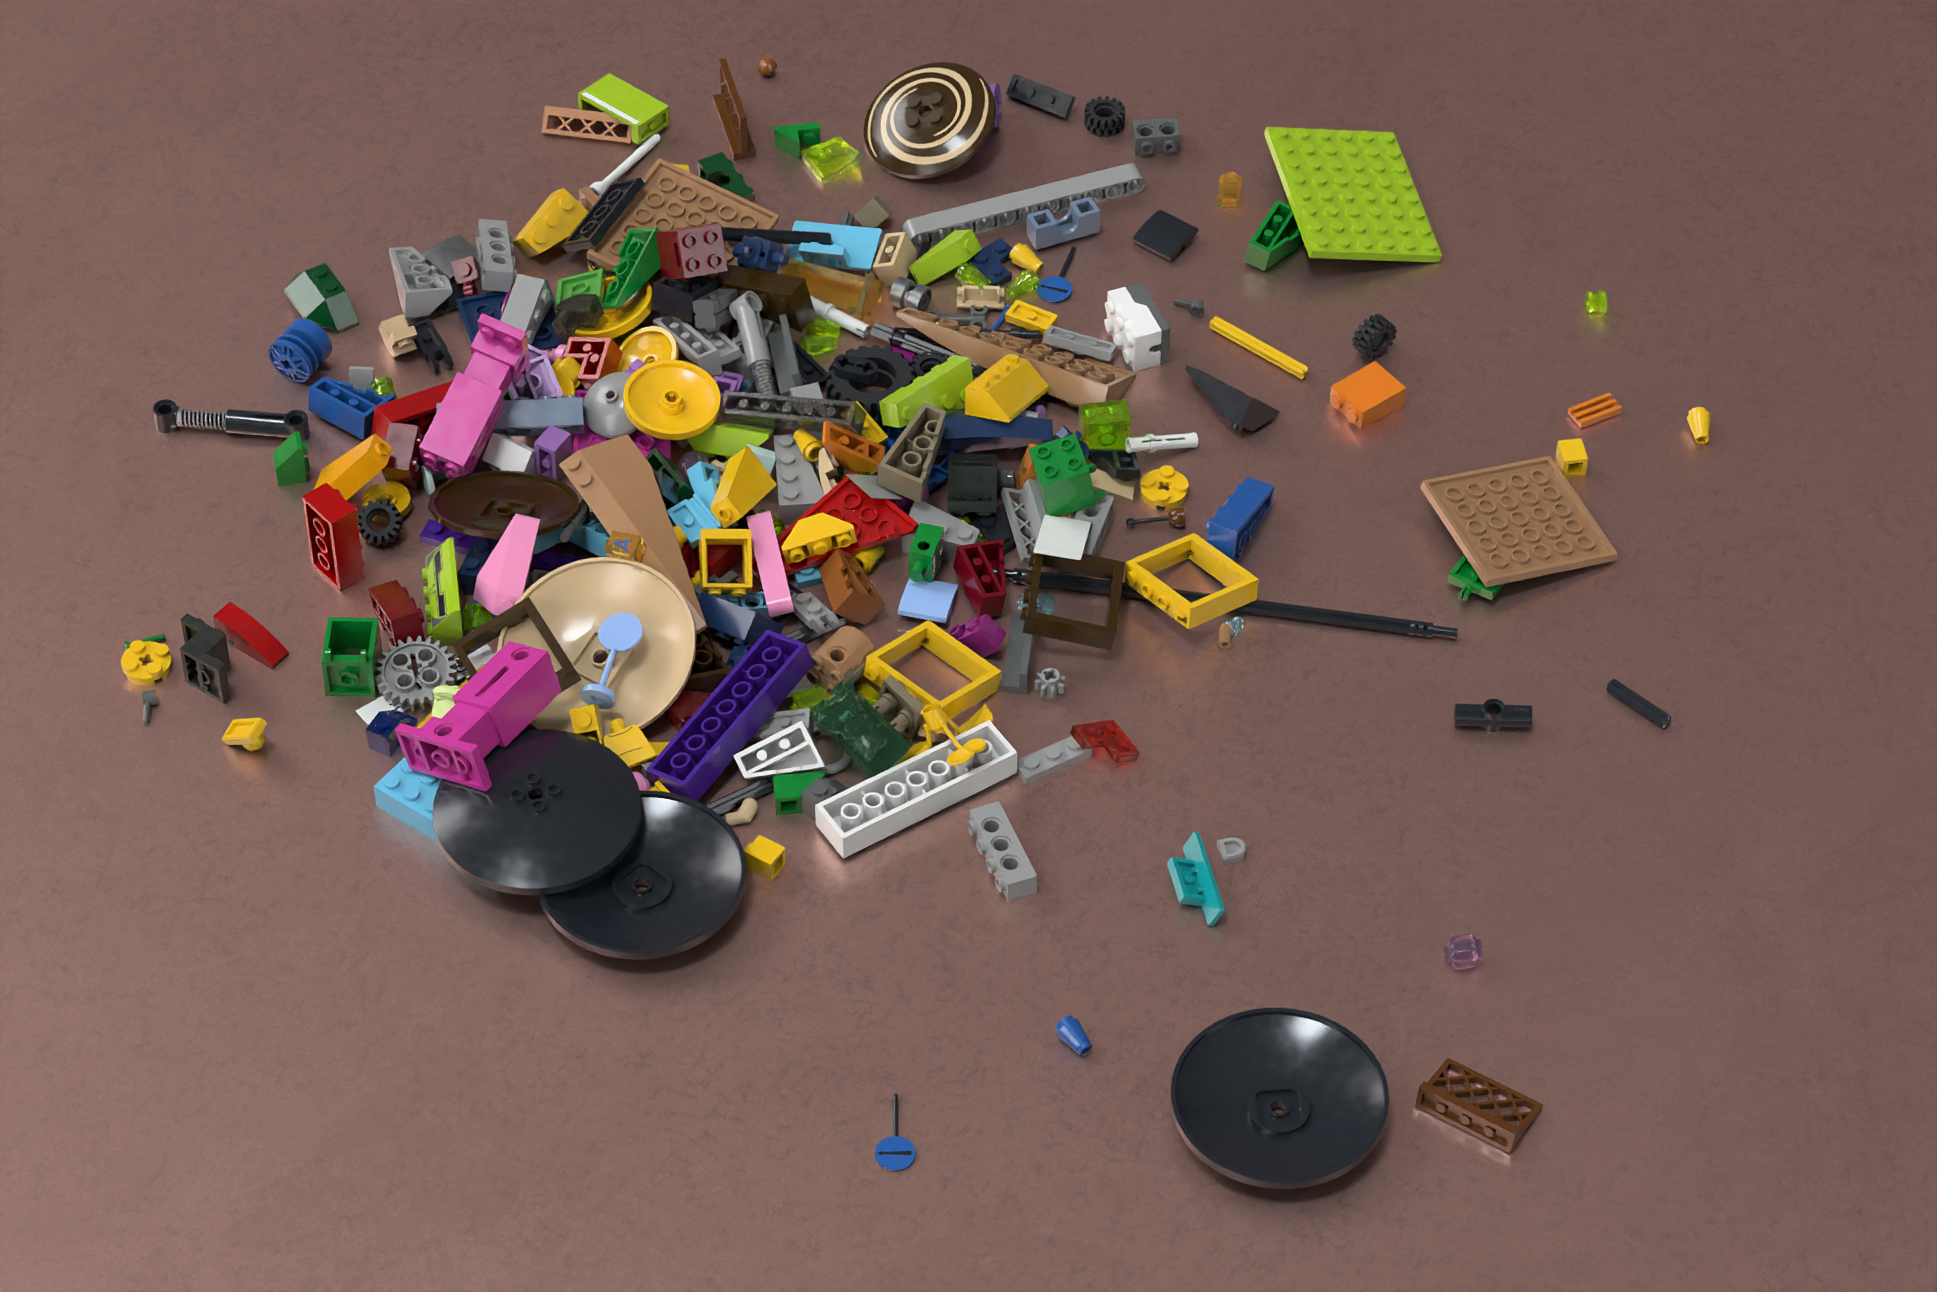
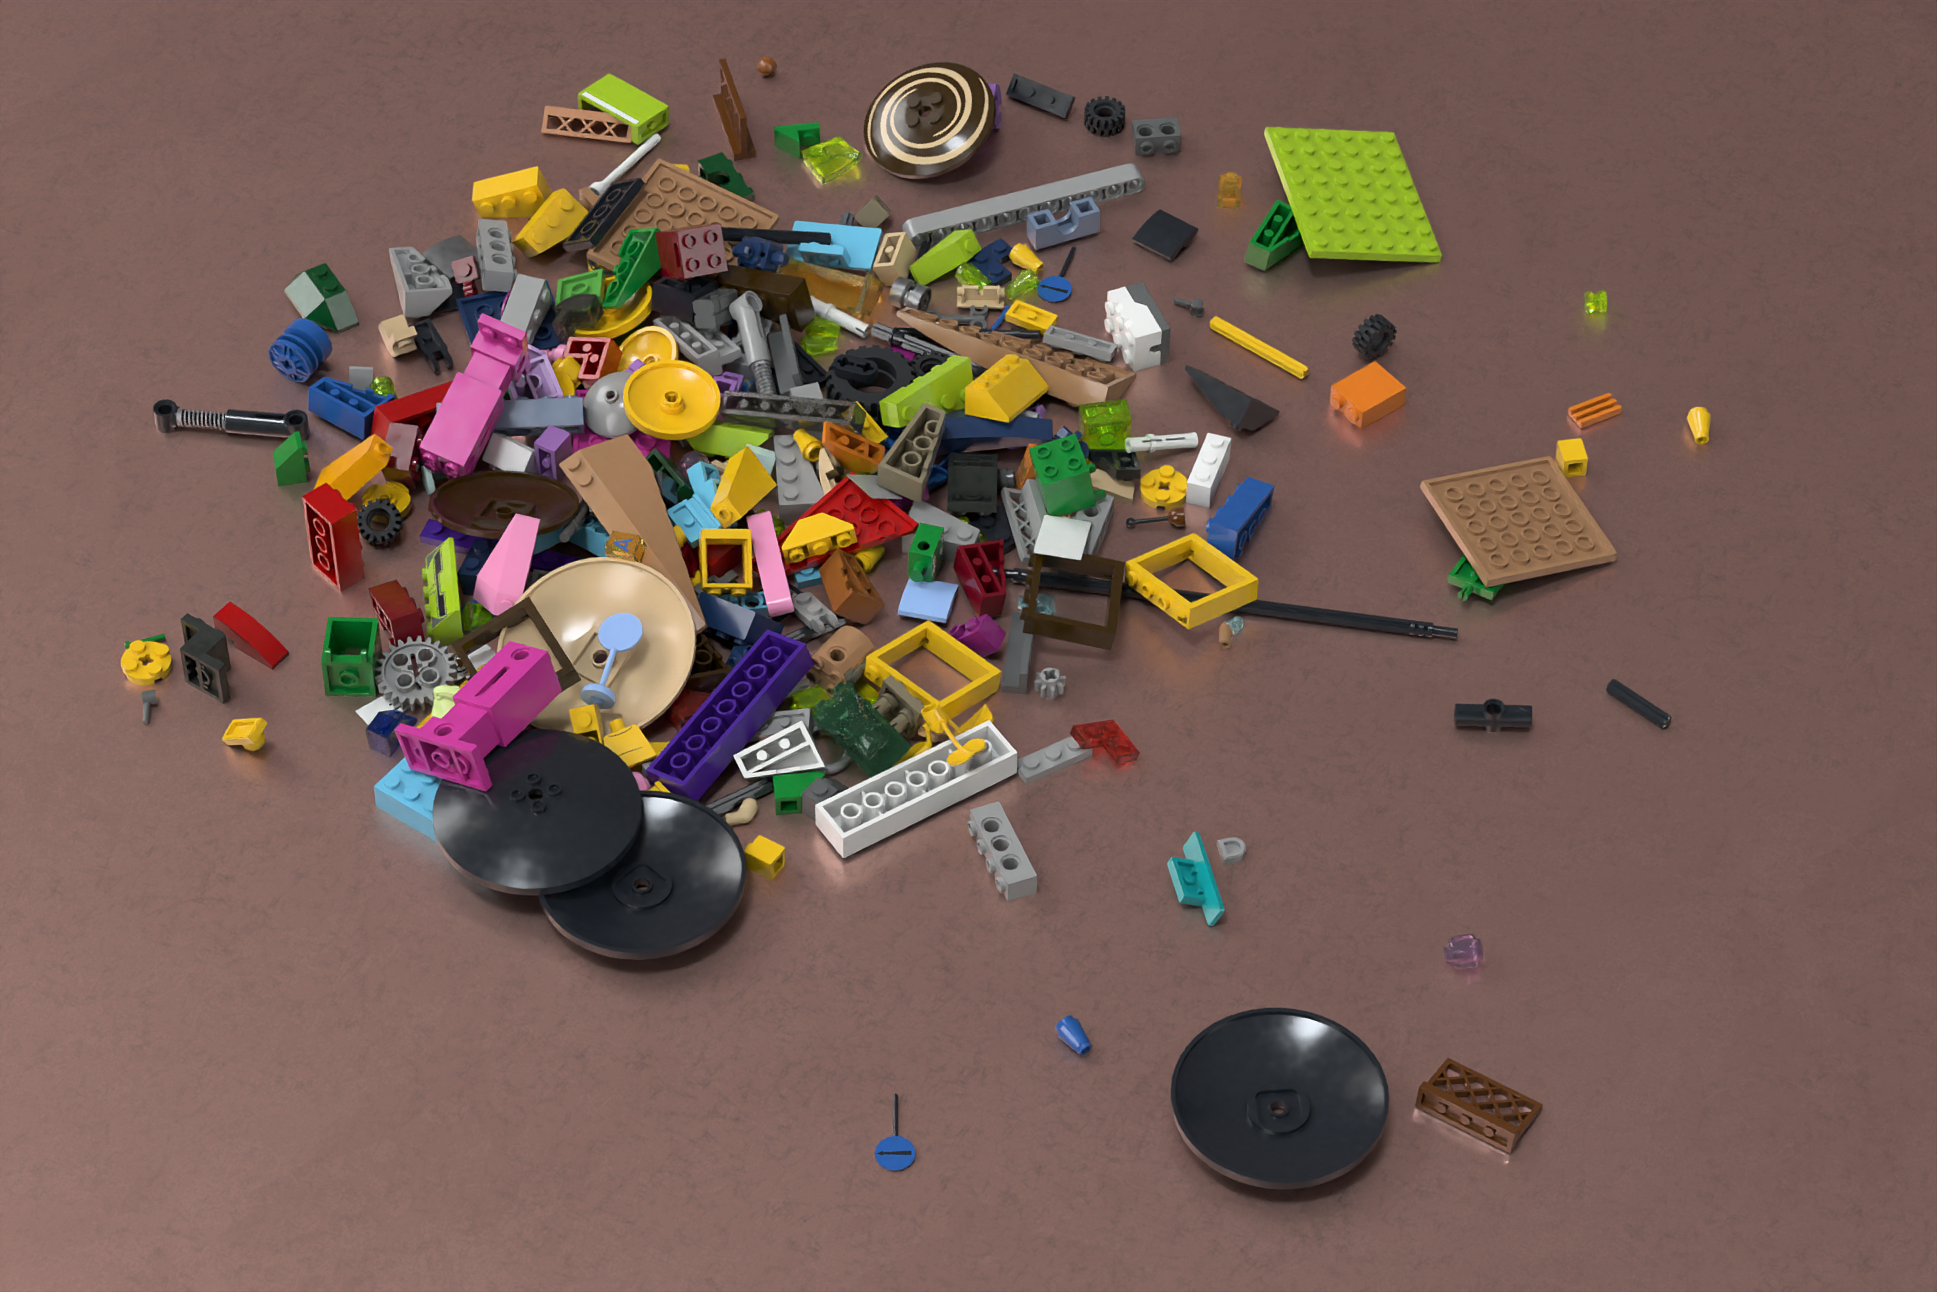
none -> yellow wedge [472,166,552,217]
none -> white brick [1186,433,1231,508]

